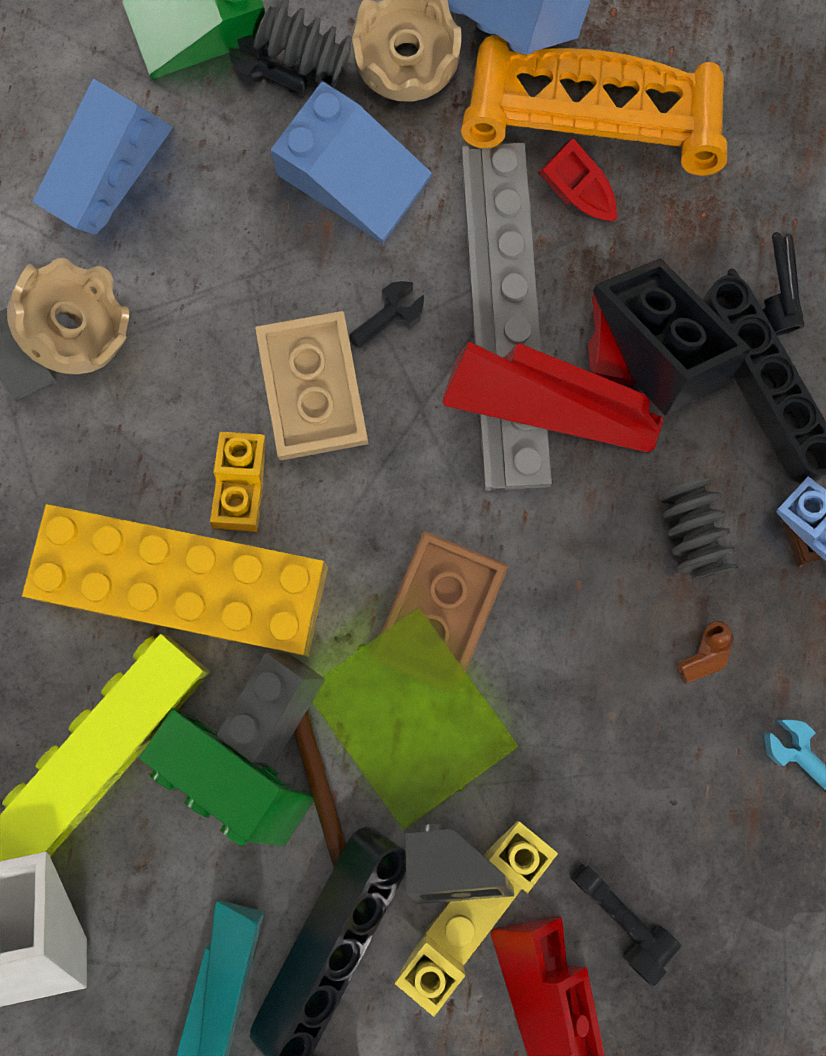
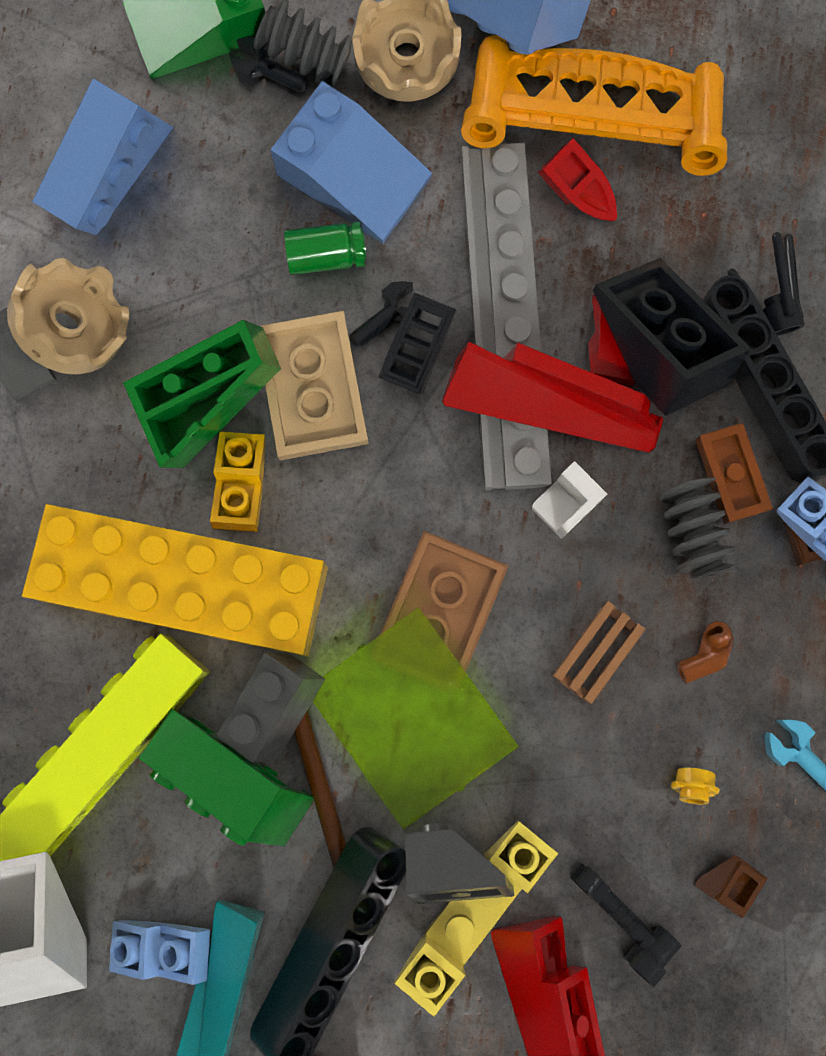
none -> light blue slope [109,920,210,985]
none -> green wedge [123,320,281,468]
none -> green piece [284,222,367,275]
none -> black slope [378,292,456,394]
none -> white panel [532,461,608,539]
none -> medium nougat tile [552,601,646,704]
none -> yellow plate [671,768,720,805]
none -> reddish brown slope [694,855,768,919]
none -> dark orange plate [695,423,773,525]

